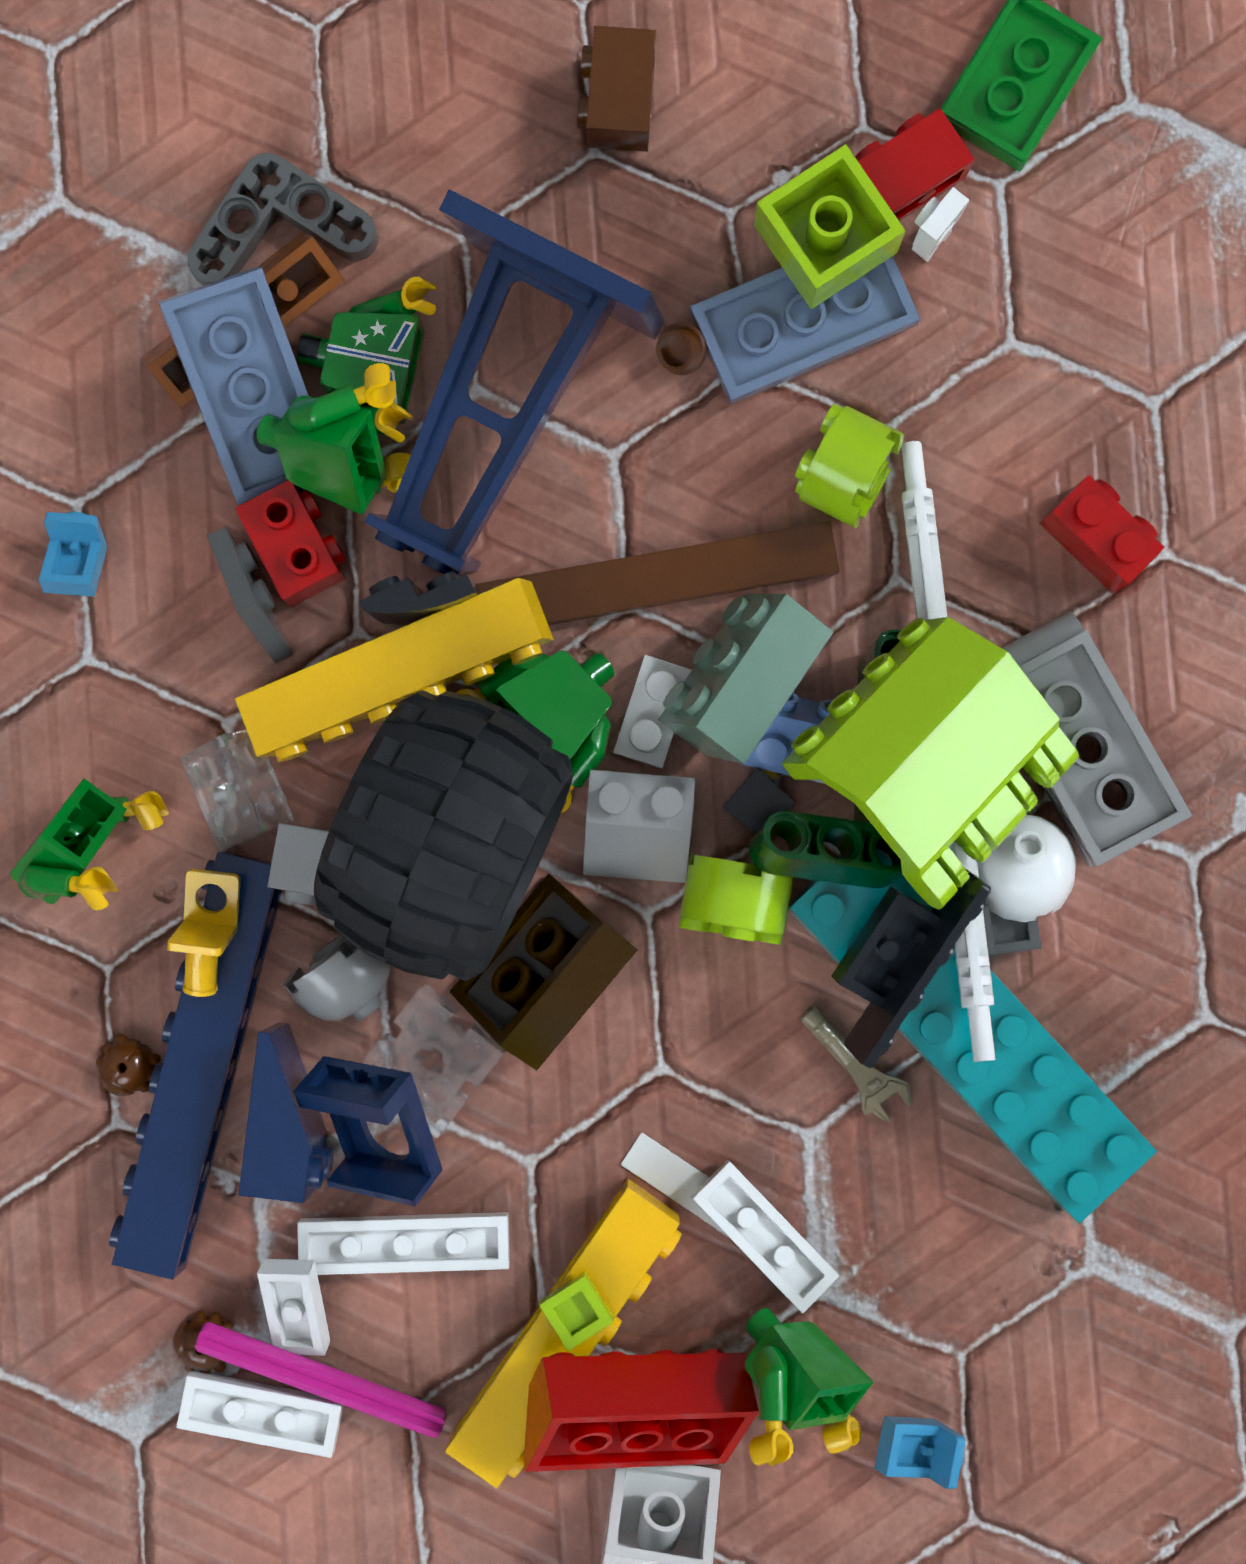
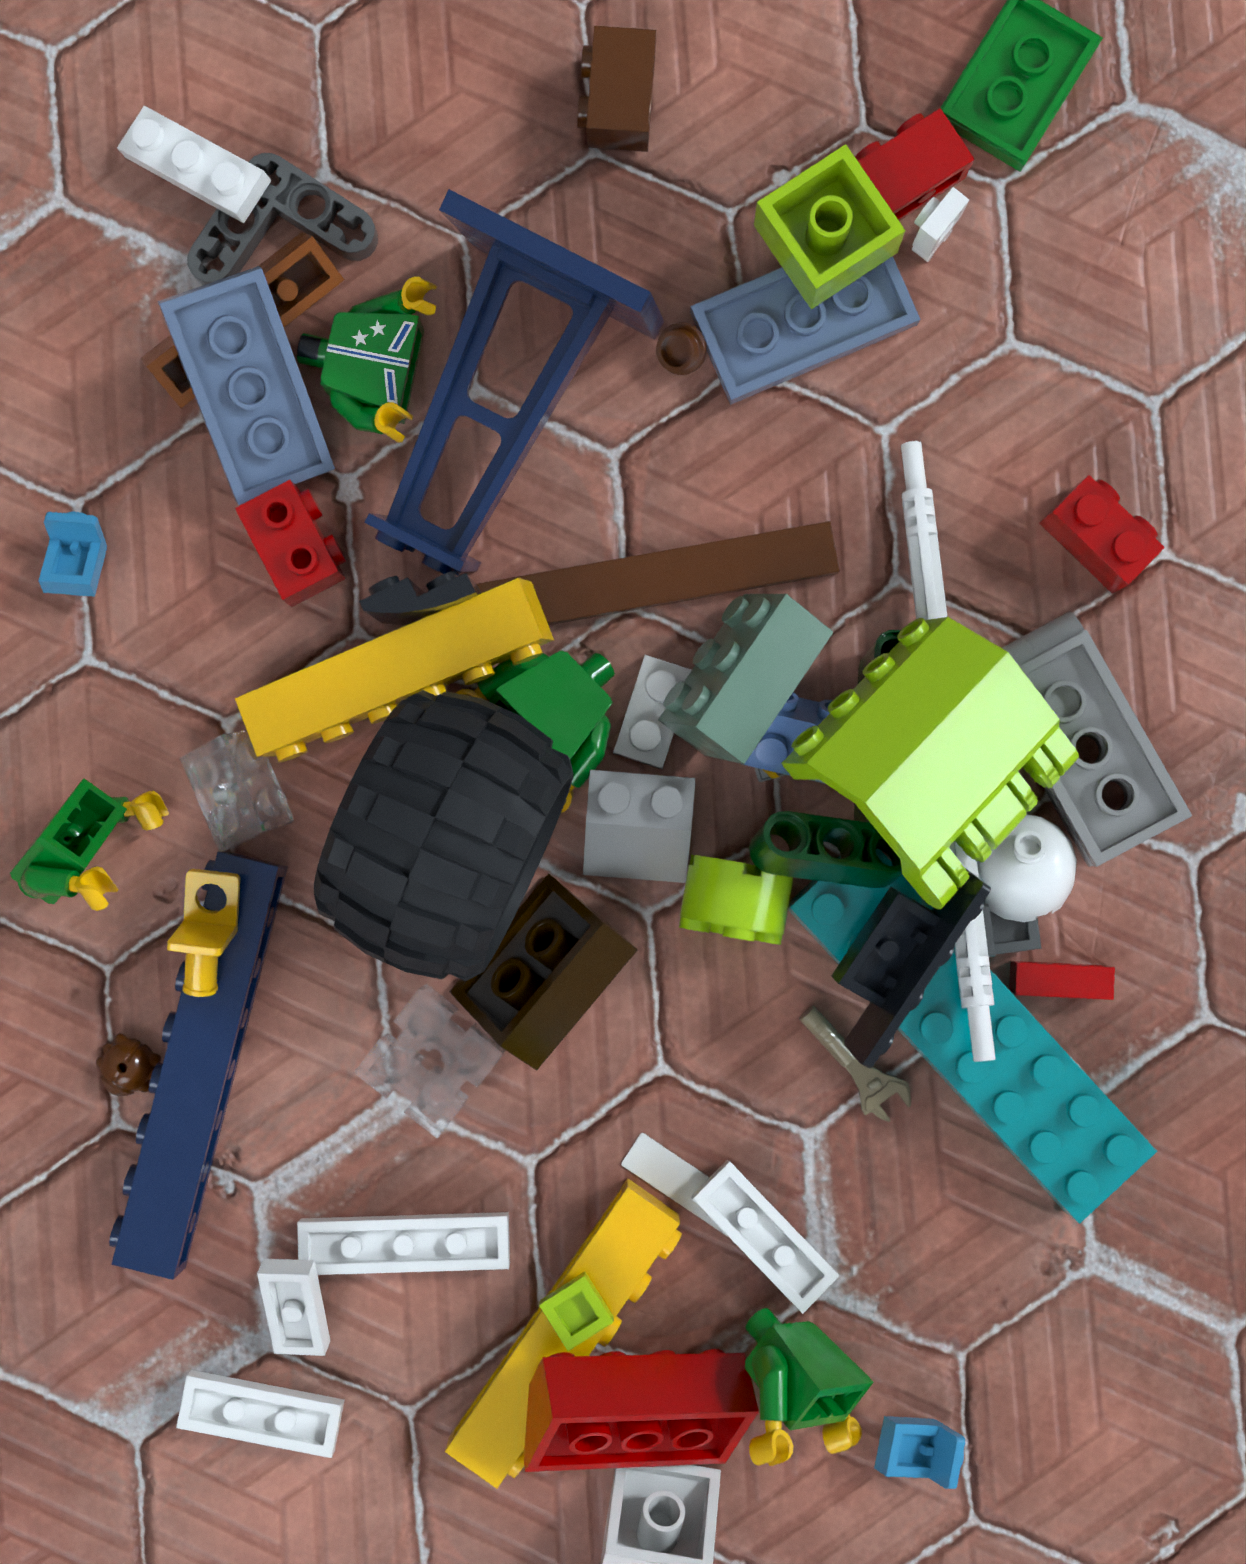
reddish brown animal [173,1310,233,1374] -> none
dark pink axle [195,1322,446,1438] -> none
dark grey wing [207,526,293,663] -> none
dark blue slope [238,1023,334,1203] -> none
green torso [257,363,411,515] -> none
light grey brick [267,823,329,905] -> none
light grey cylinder [283,935,391,1021] -> none
dark blue panel [293,1056,443,1207] -> none
black tile [723,768,795,835] -> none
lime brick [795,403,904,528] -> none
none -> white plate [117,106,271,223]
none -> red piece [1009,961,1115,1000]

